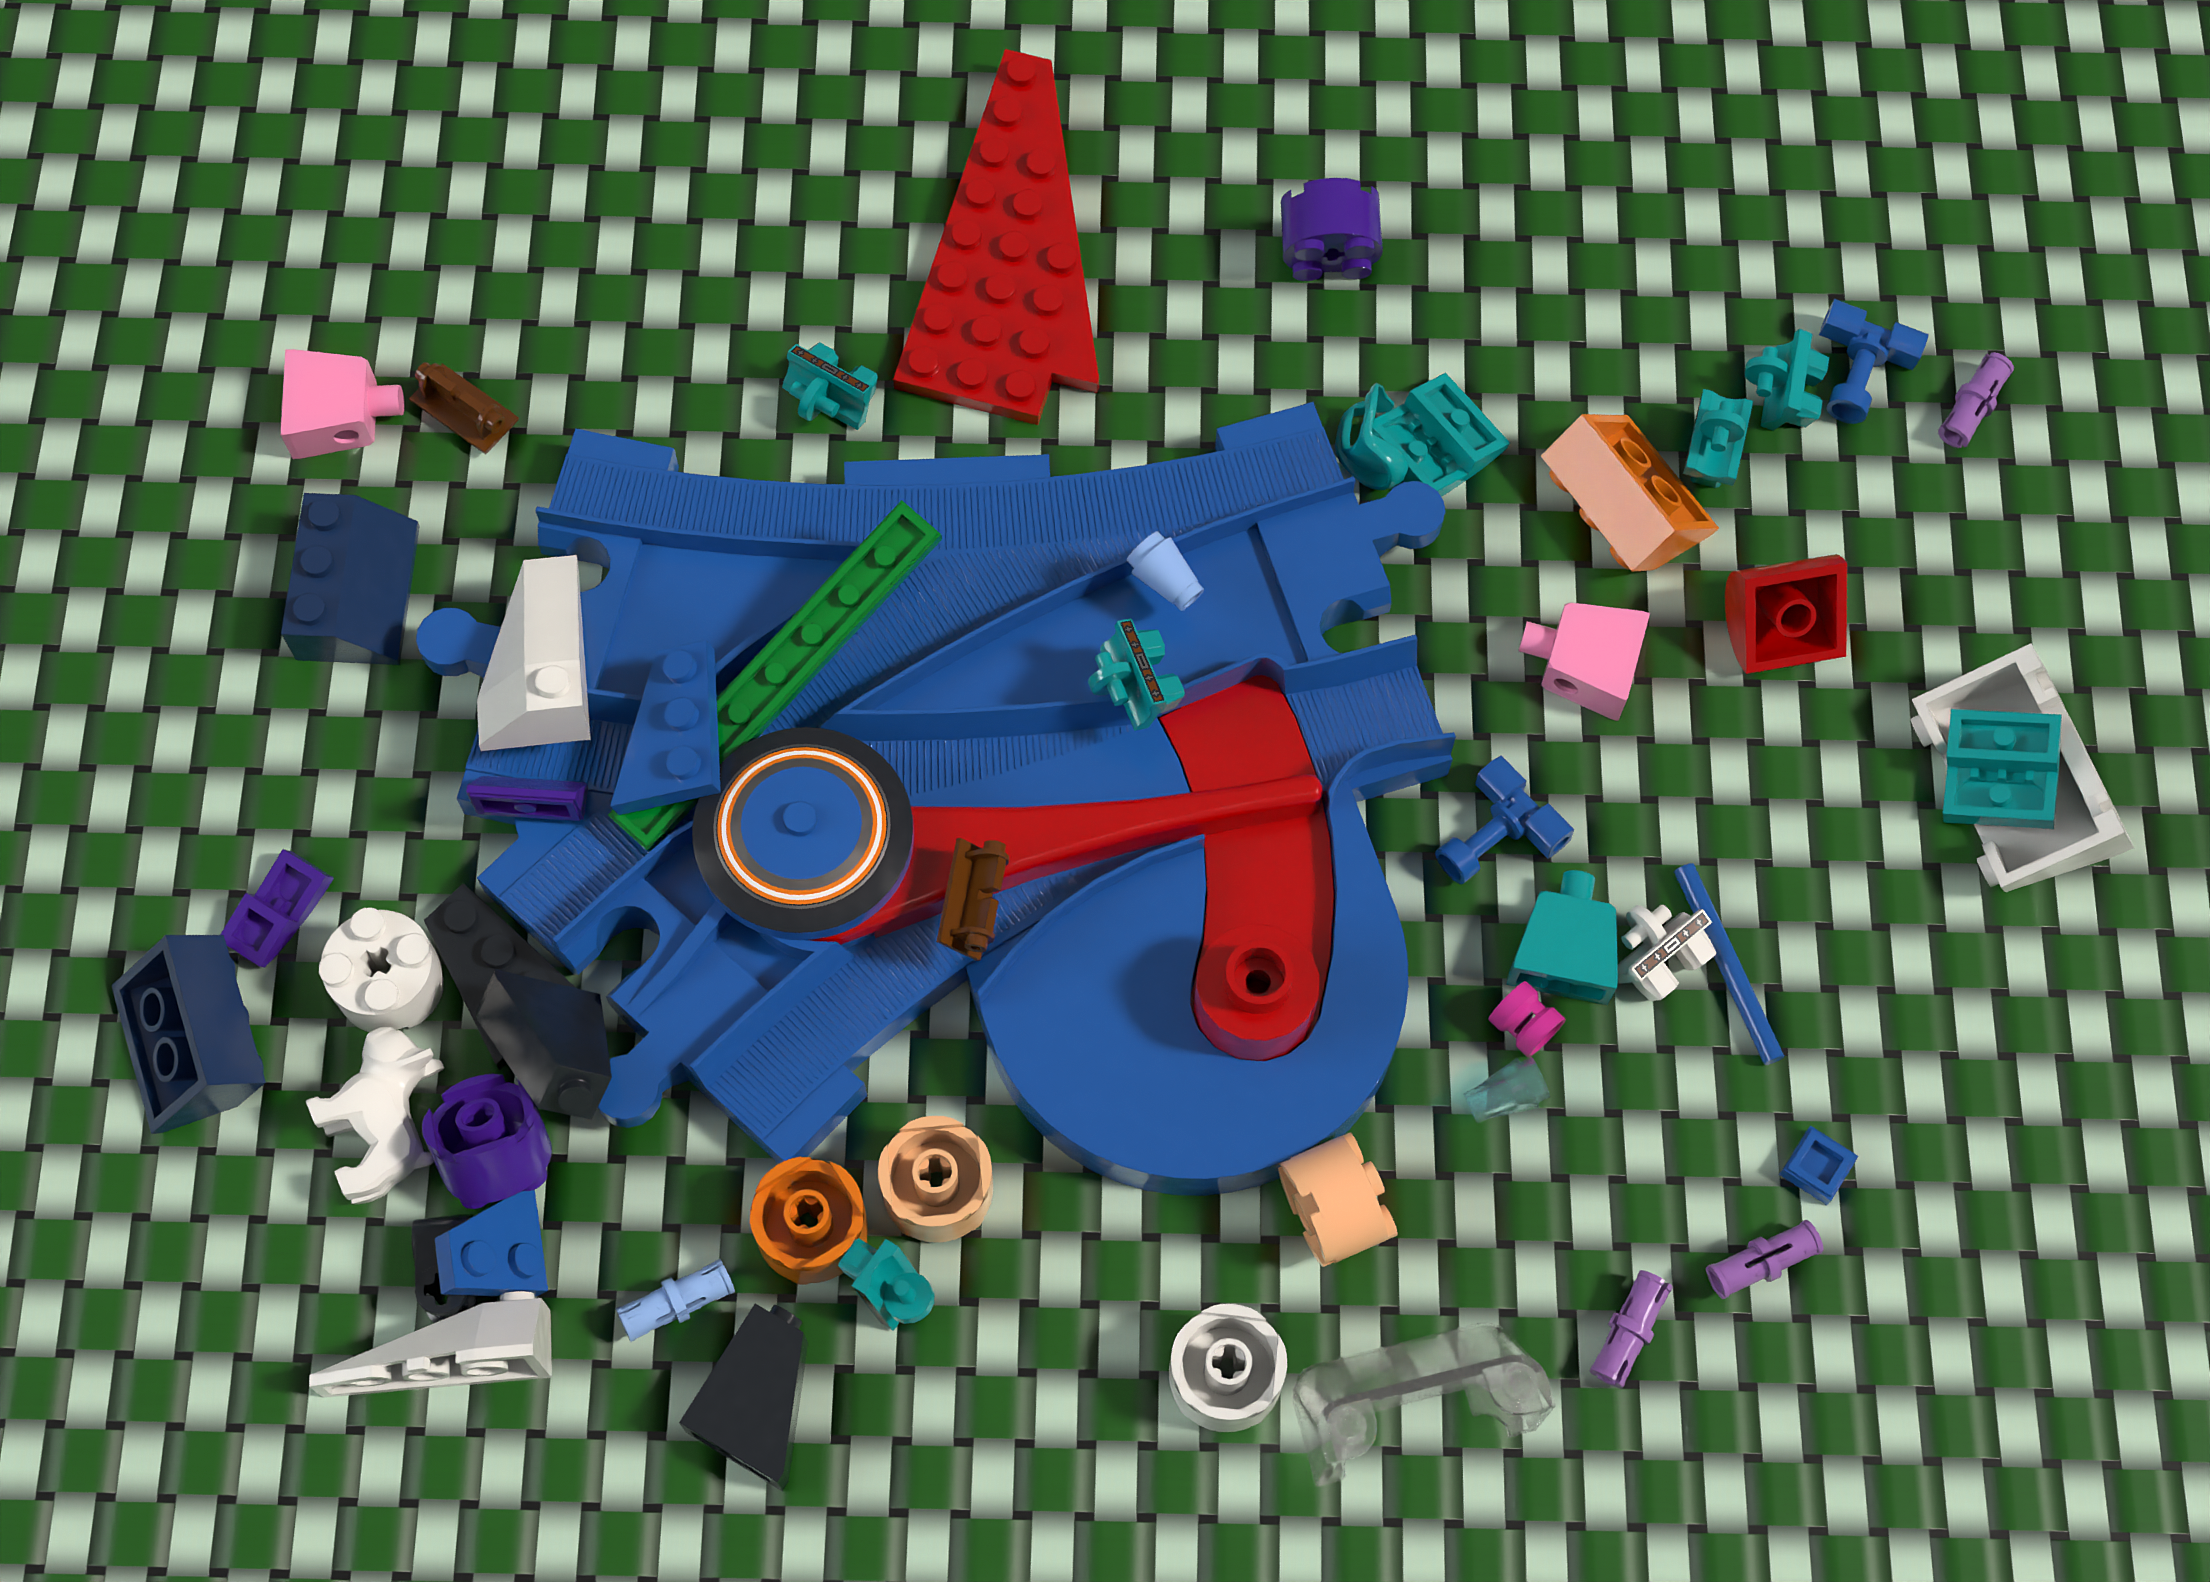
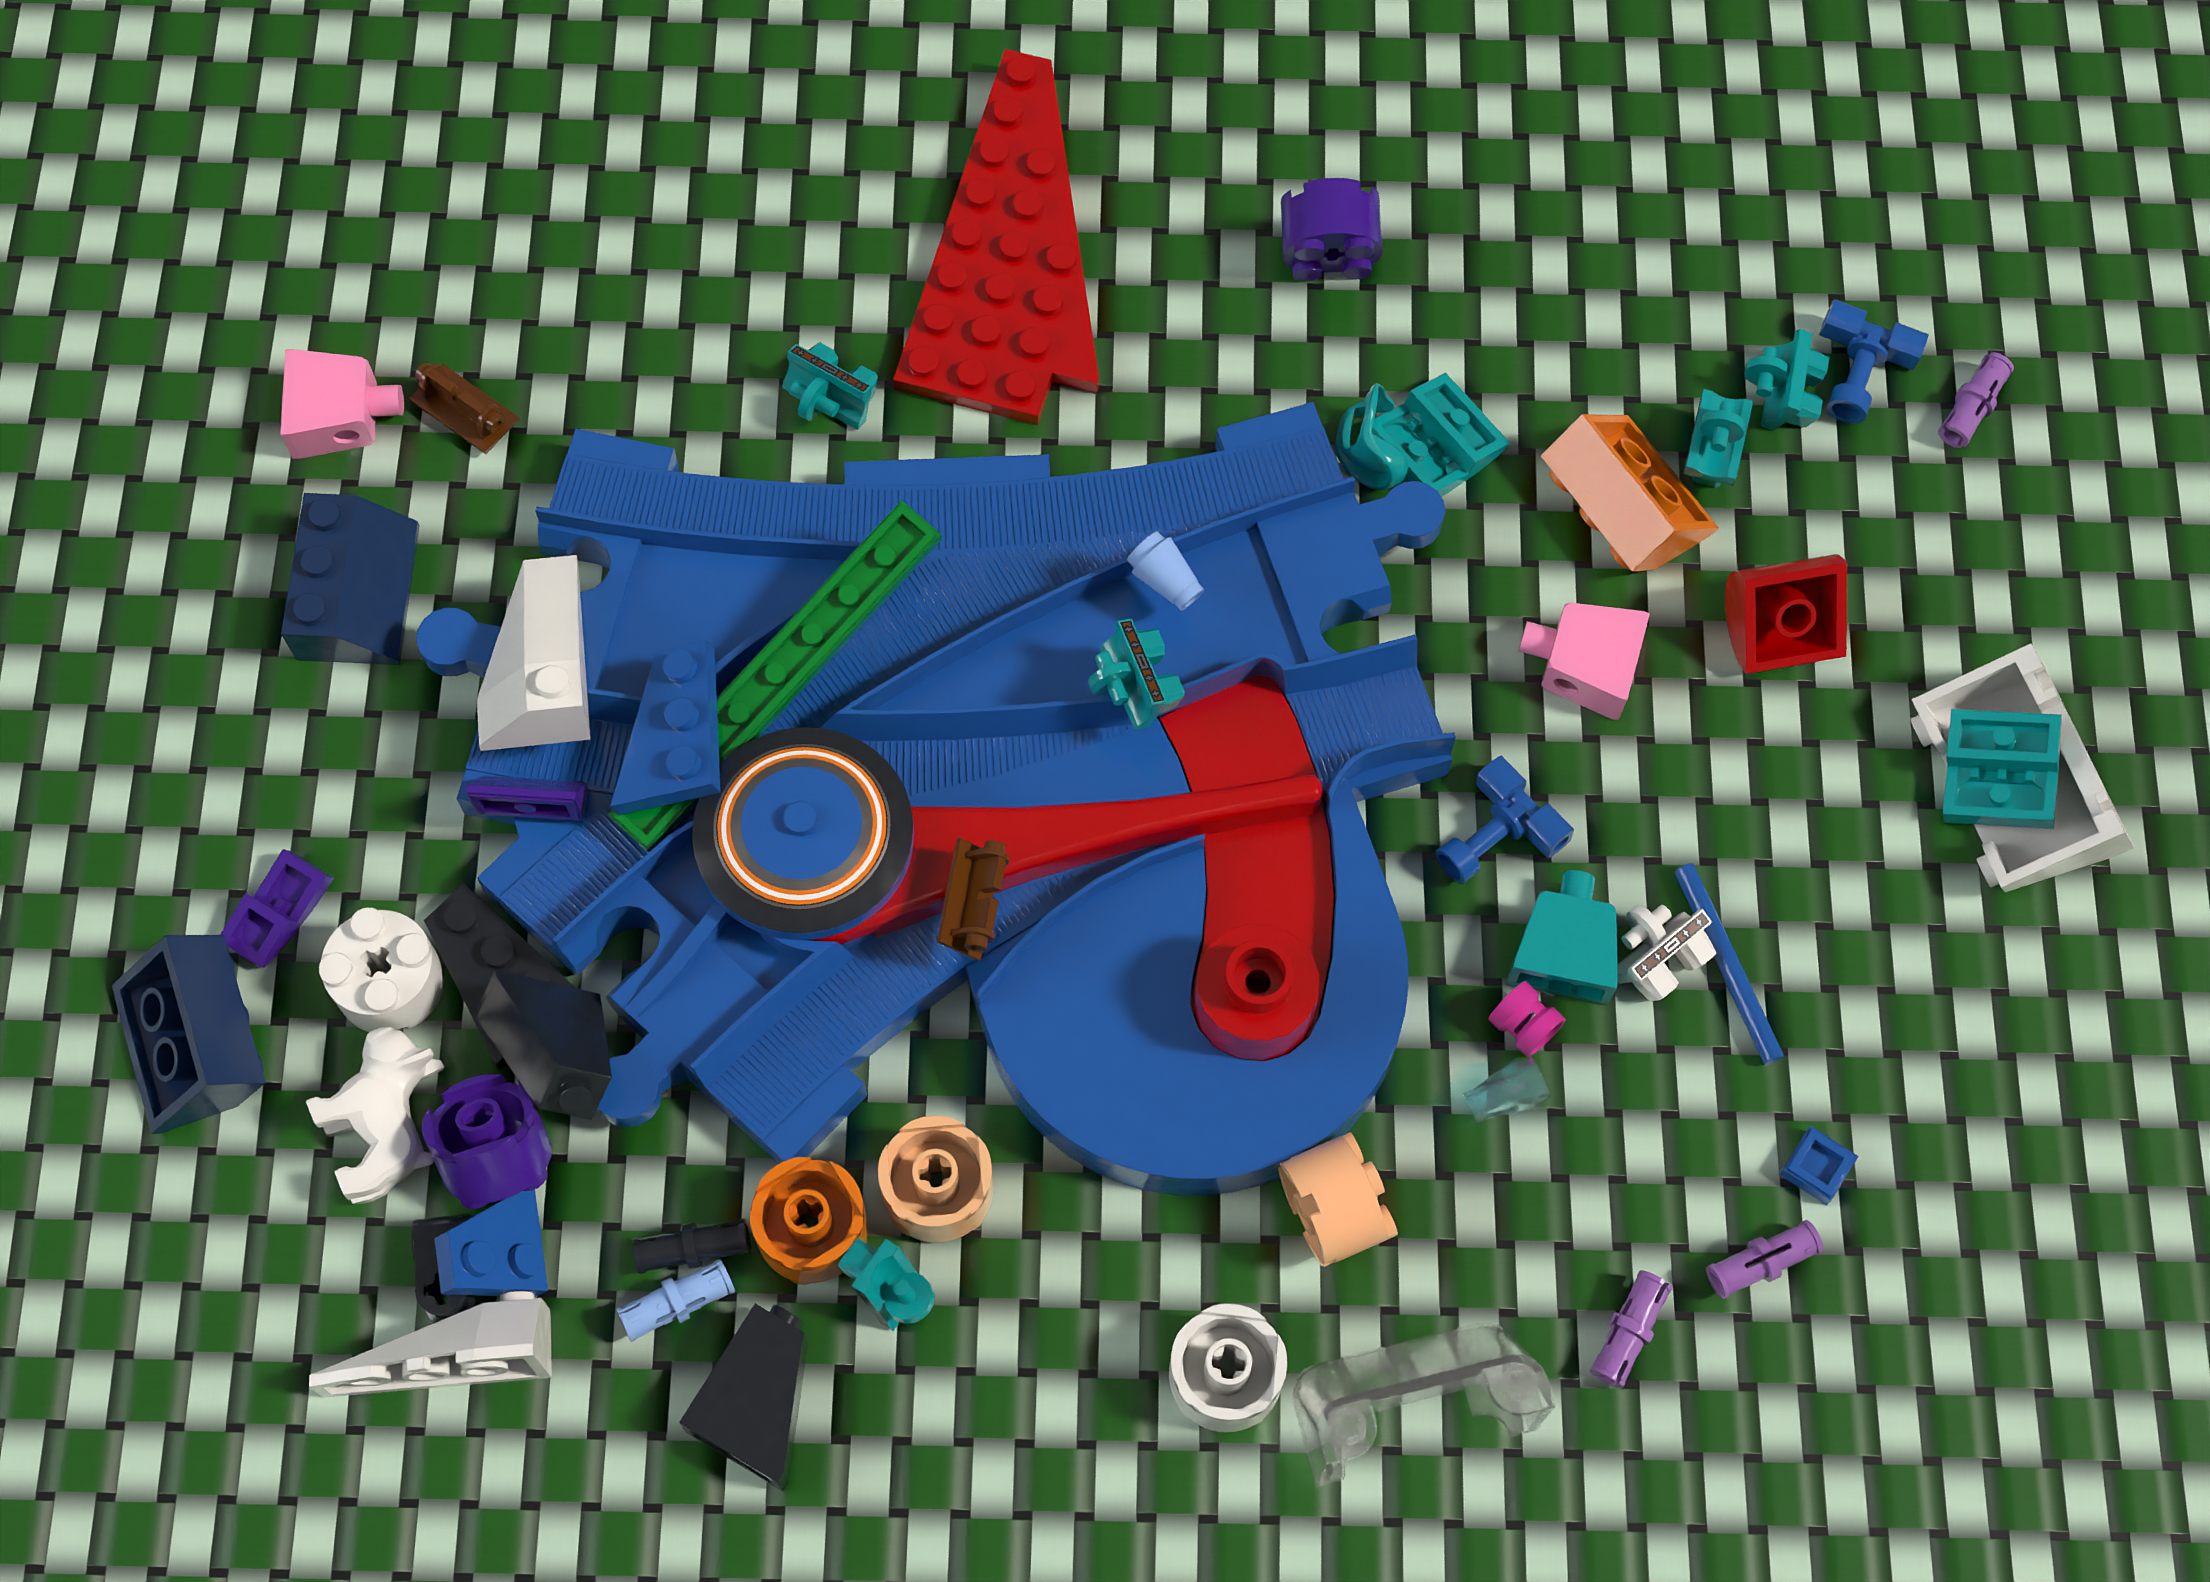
none -> black pin [633,1218,752,1274]

